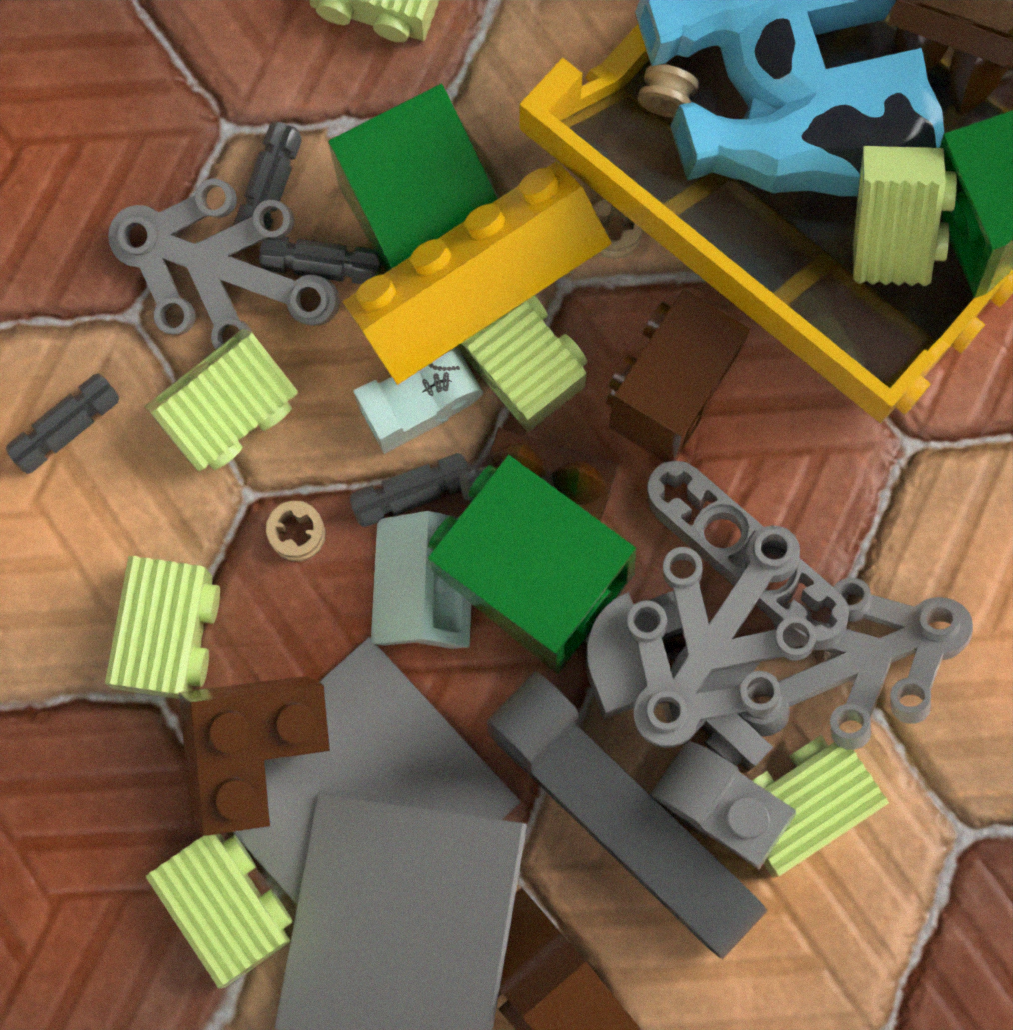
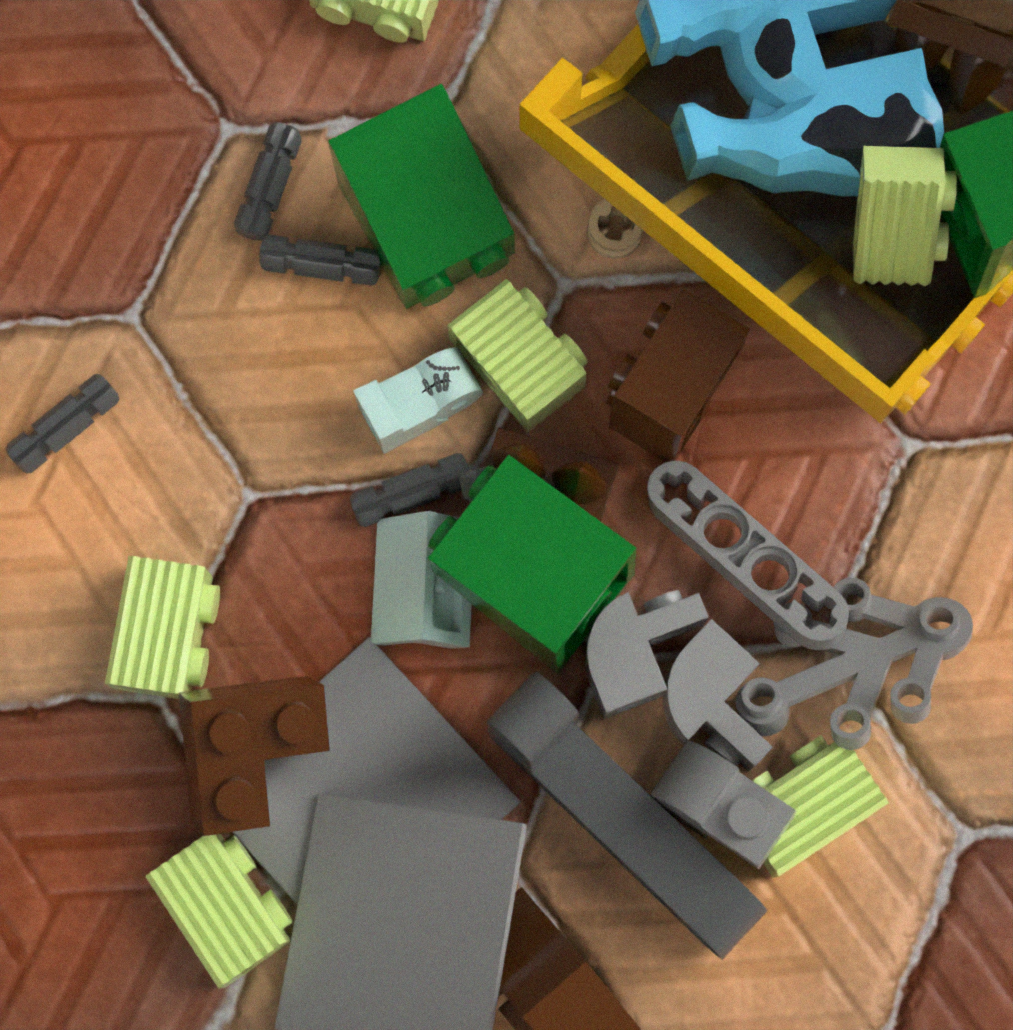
light grey plant [108,178,340,349] -> none
yellowish green brick [144,328,298,471] -> none
tan bush [266,500,326,562] -> none
yellow brick [342,161,612,385] -> none
light grey plant [627,526,816,748] -> none
tan bush [638,64,699,118] -> none

